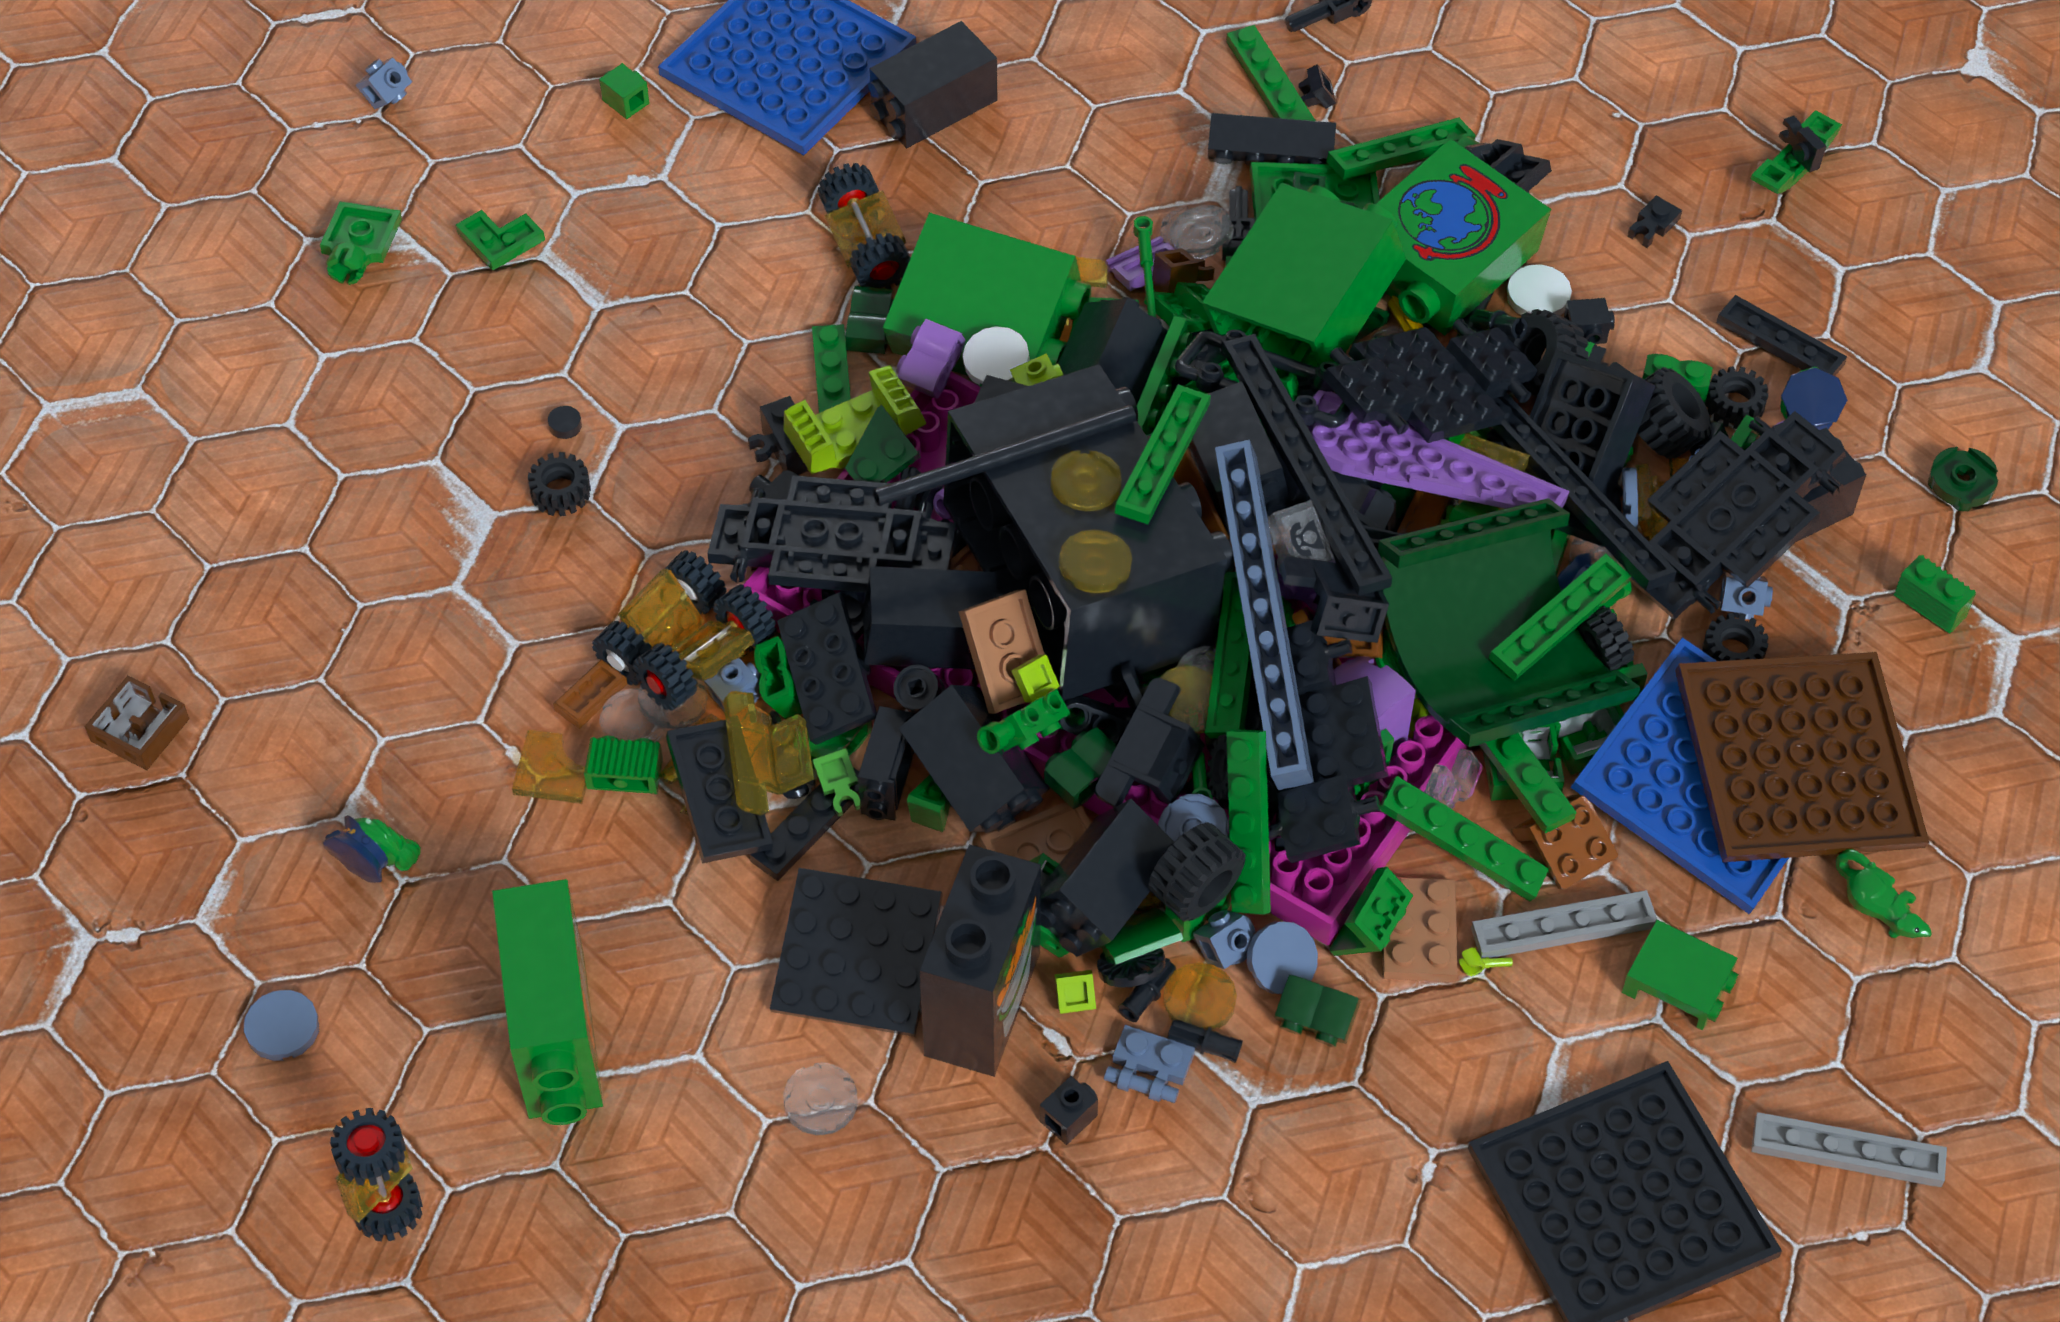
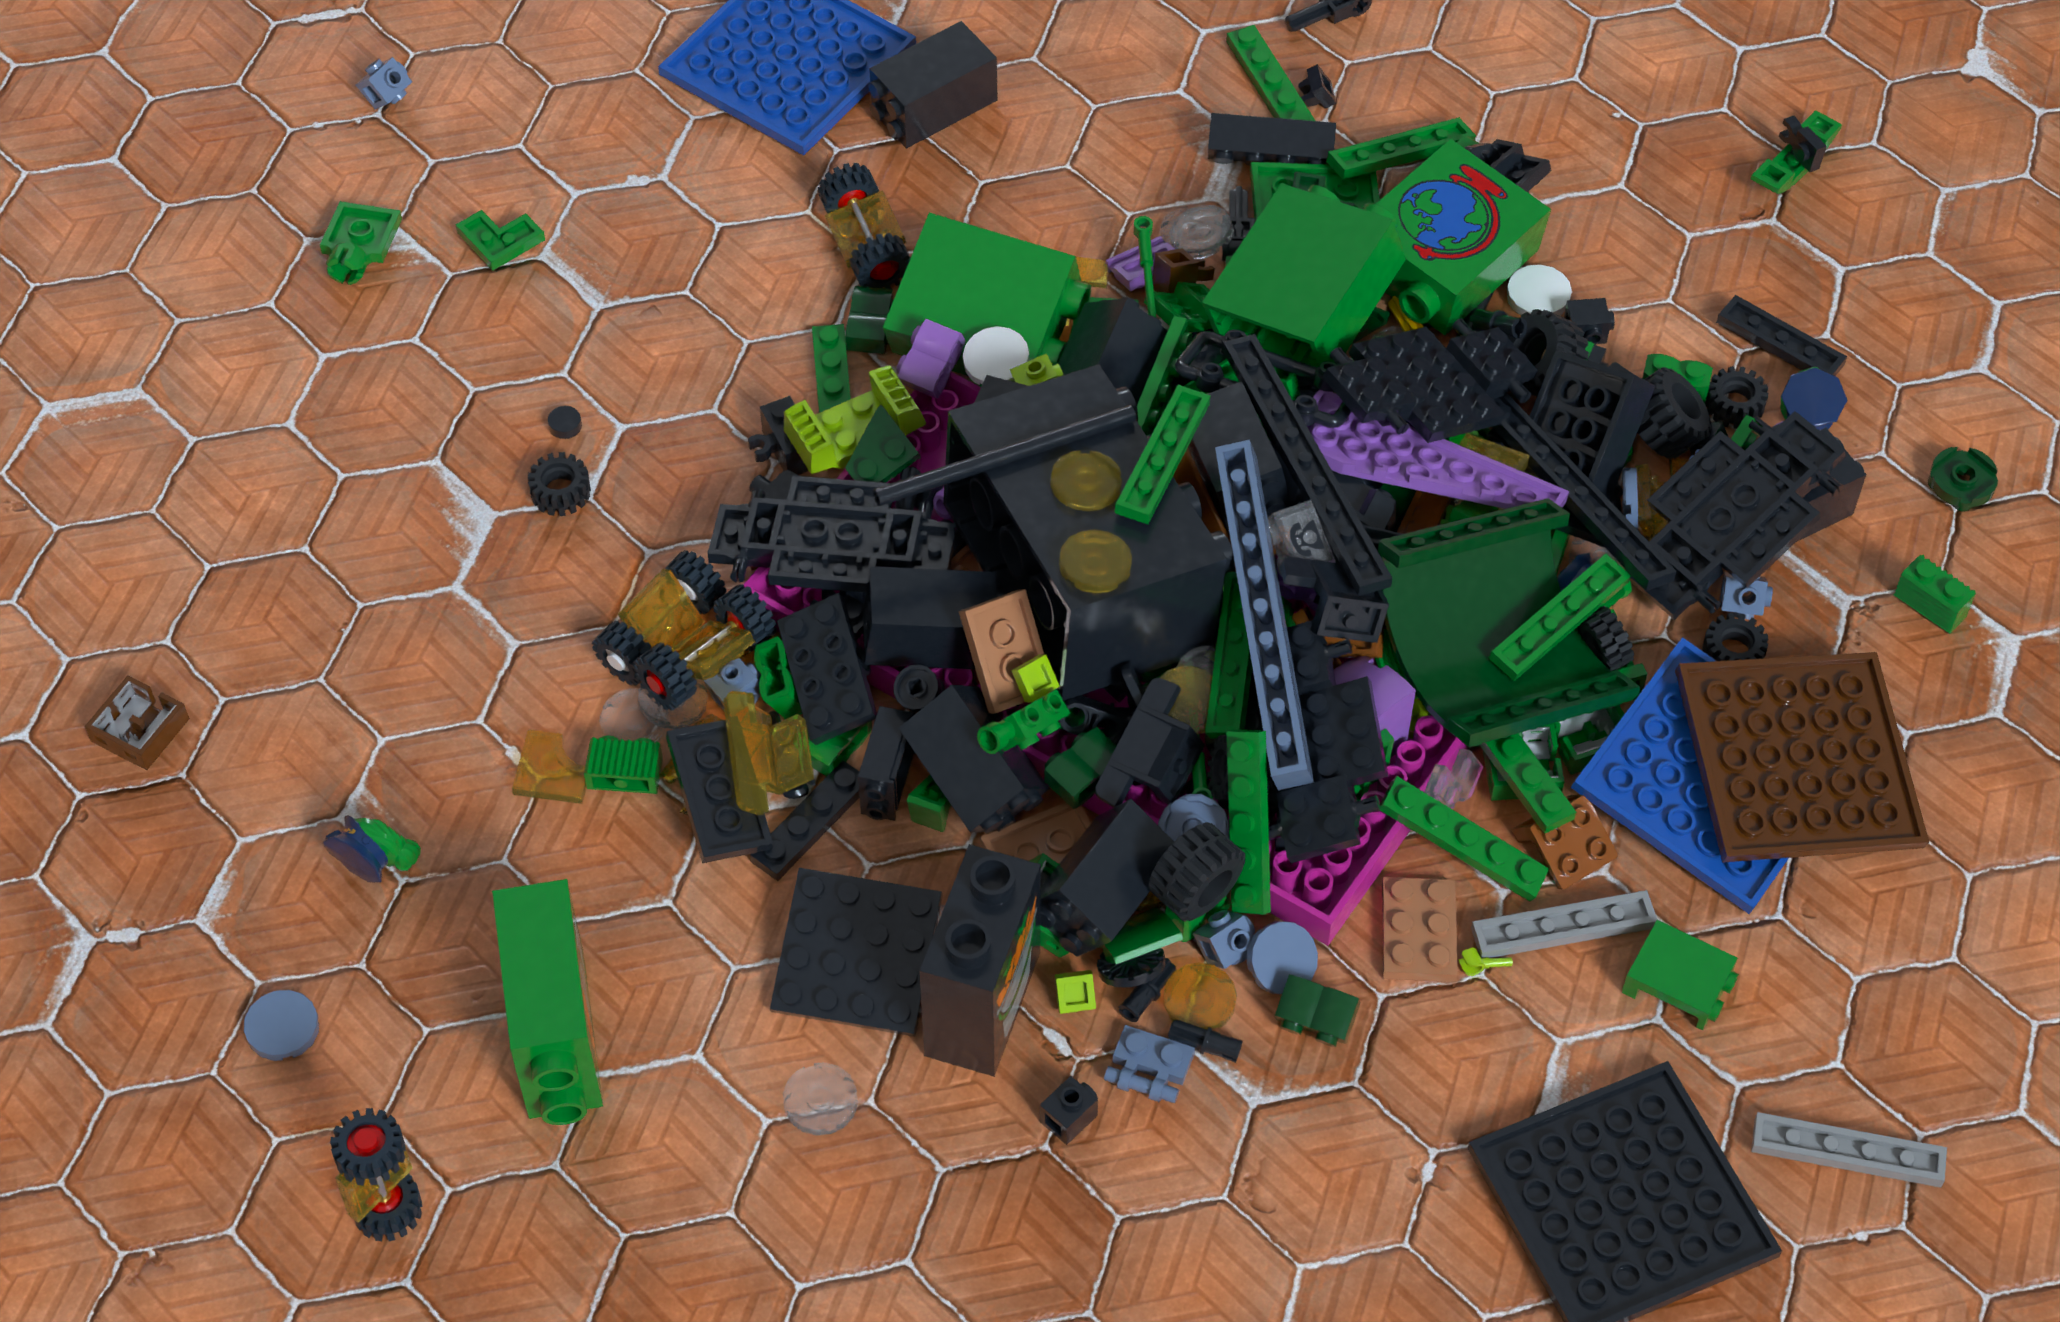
dark orange plate [553,659,628,729] -> none
green brick [599,63,650,120] -> none
bright green plate [812,748,861,816] -> none
green bracket [1329,867,1414,956] -> none
black plate [1627,195,1682,248] -> none
green animal [1835,849,1932,938] -> none

